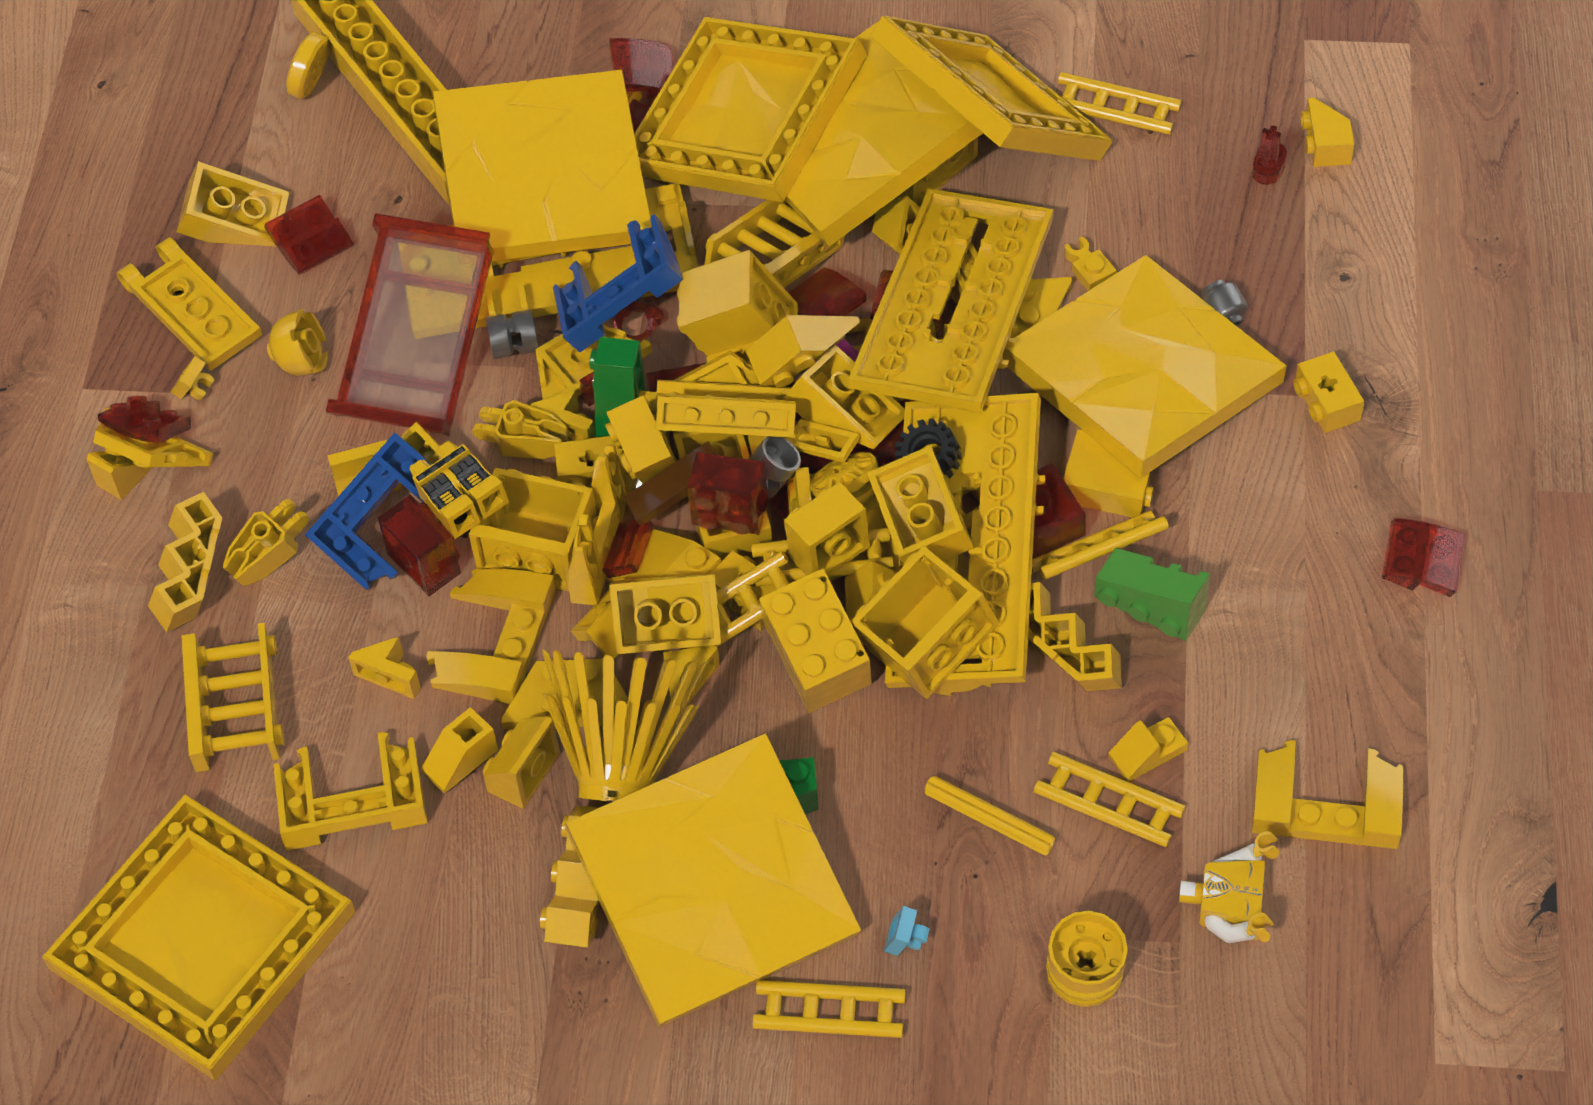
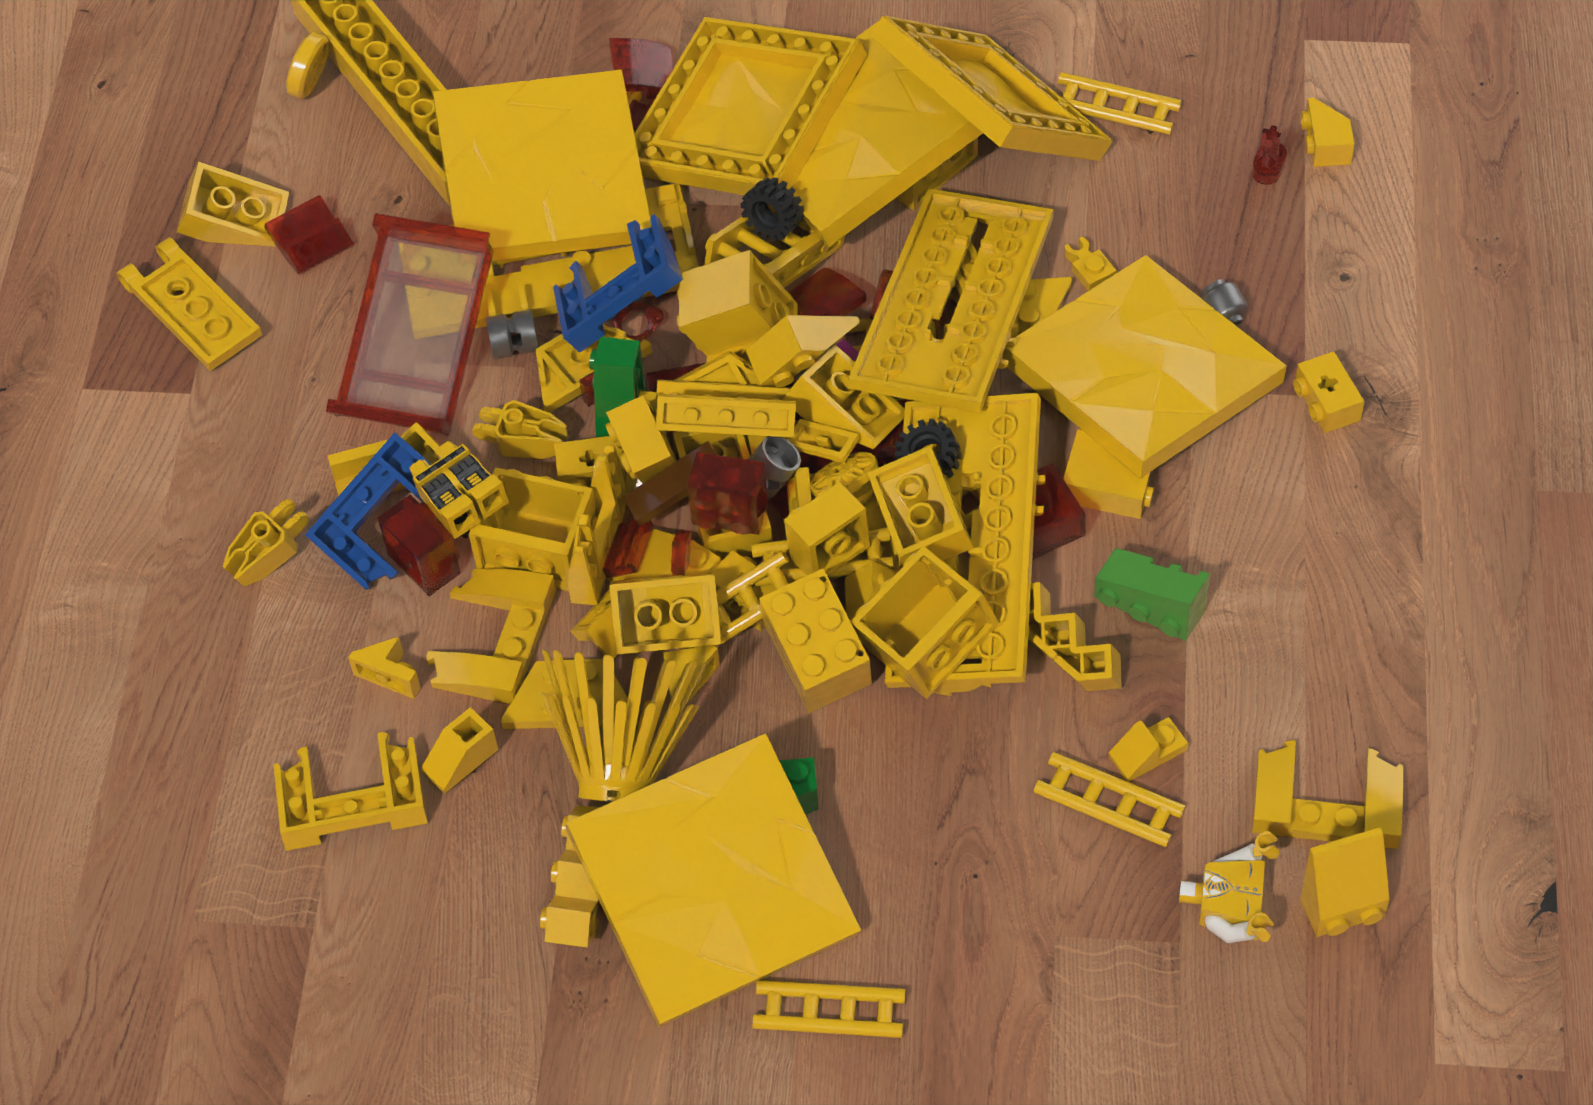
yellow tile [42,794,356,1081] -> none
yellow slope [86,451,153,501] -> none
yellow wing [93,407,214,468] -> none
clear red slope [98,396,191,443] -> none
yellow brick [148,492,222,633] -> none
yellow tile [170,356,214,400] -> none
yellow fence [181,623,285,772] -> none
yellow cylinder [267,309,328,376] -> none
yellow slope [483,716,560,809] -> none
yellow slope [530,390,596,441] -> none
yellow slope [872,195,920,256] -> none
medium azure tile [884,906,930,956] -> none
yellow axle [924,776,1055,855] -> none
yellow bar [1032,510,1169,580] -> none
yellow wheel [1046,911,1128,1007] -> none
clear red slope [1382,518,1466,597] -> none
none -> clear red tile [671,529,691,576]
none -> black tyre [741,177,804,241]
none -> yellow slope [1300,827,1390,937]

